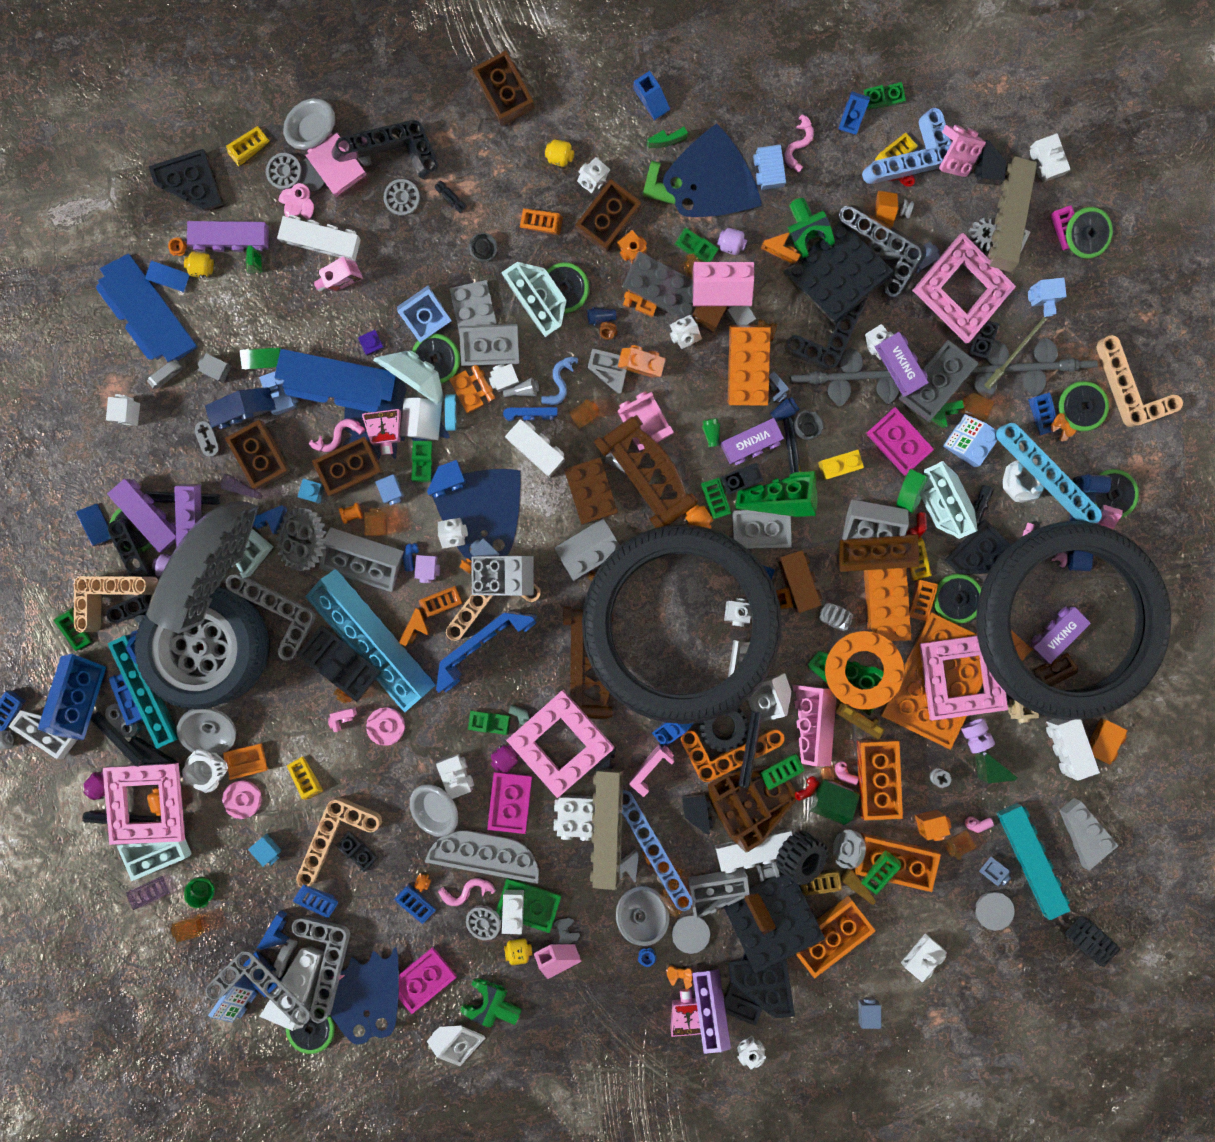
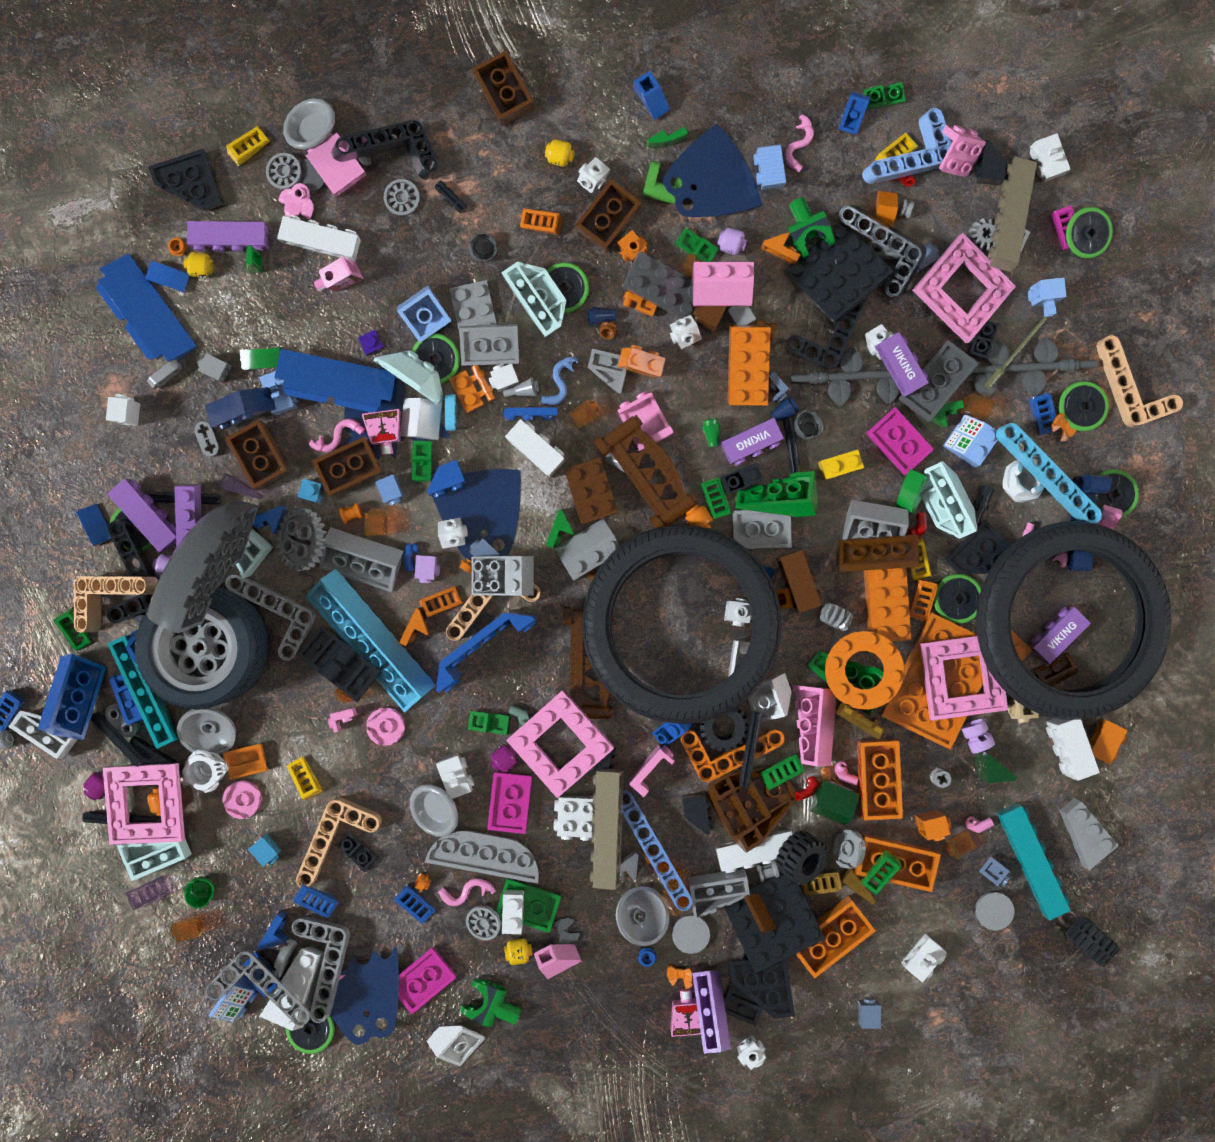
none -> green slope [546,510,574,548]

